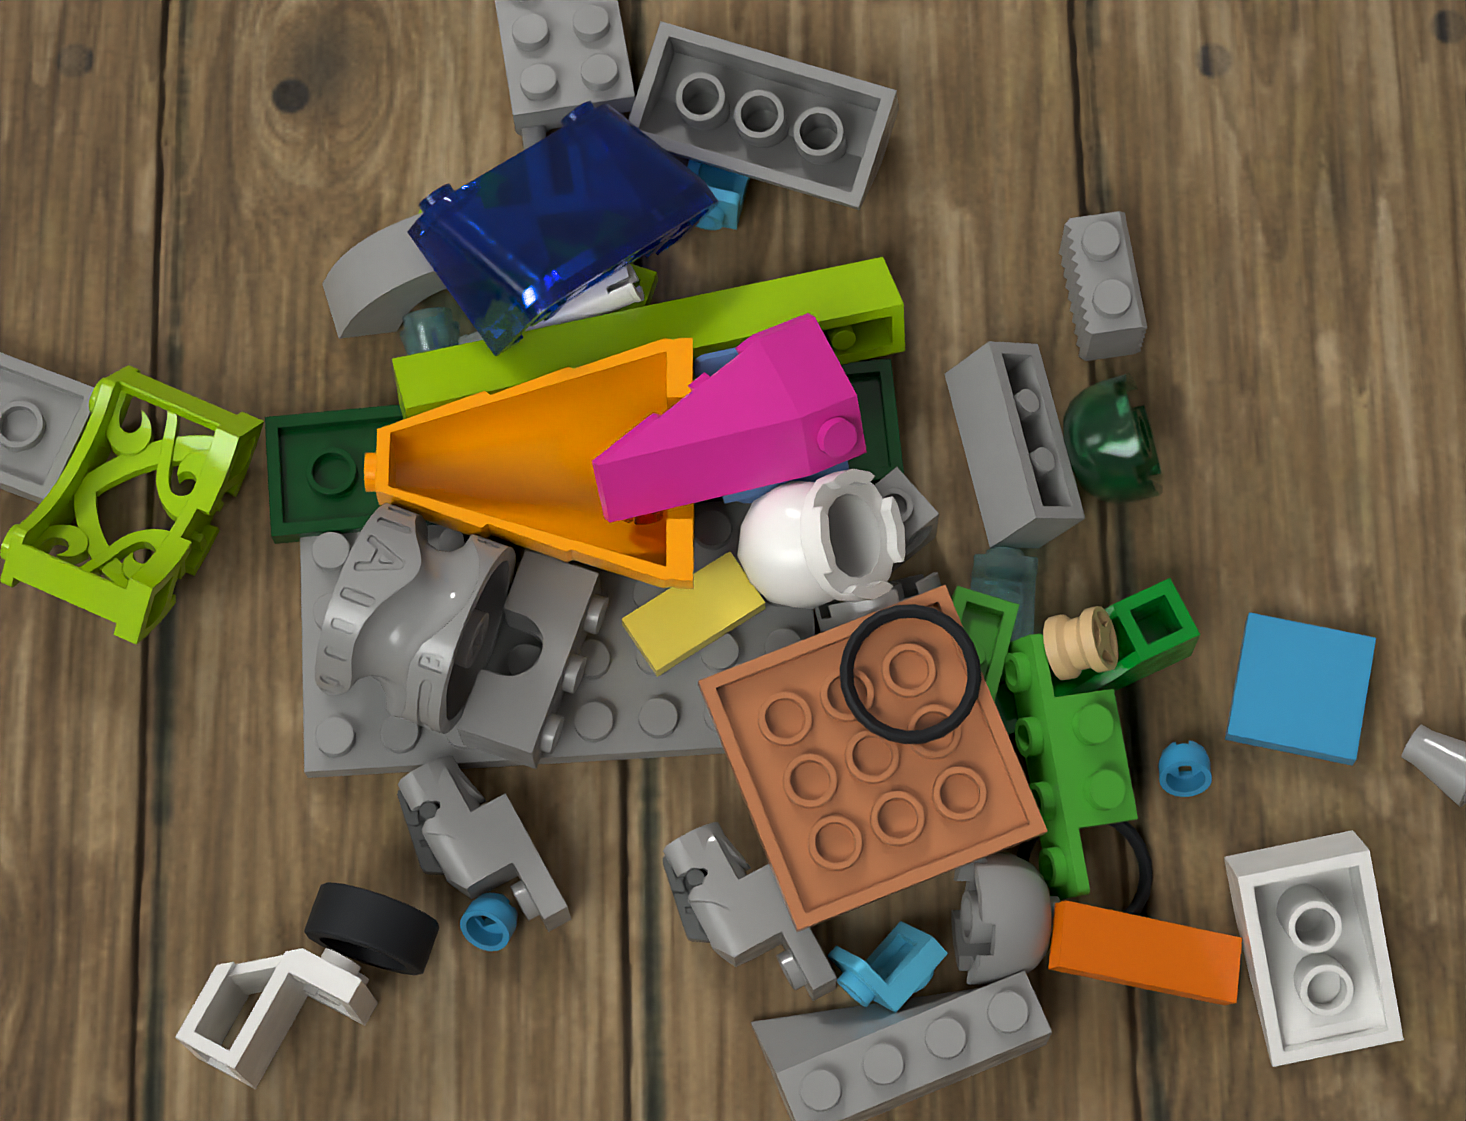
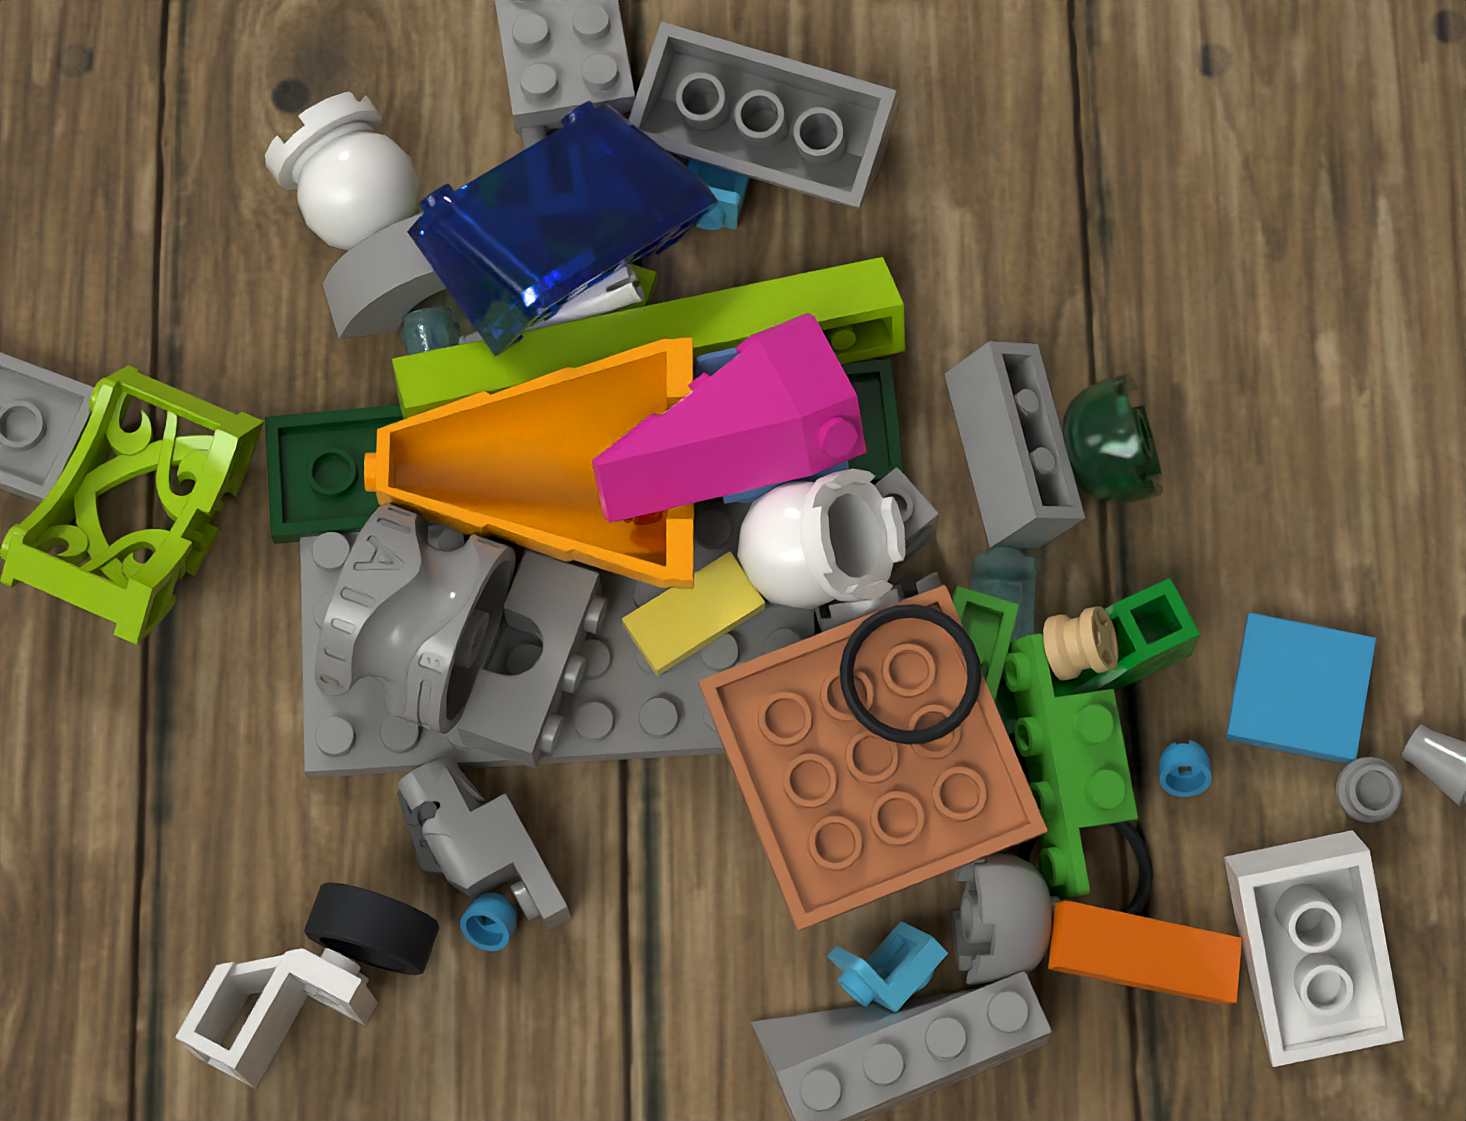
light grey plate [663,822,837,1001] -> none
light grey brick [1059,211,1147,361] -> none
none -> white tile [265,92,419,251]
none -> light grey plate [1336,757,1402,823]

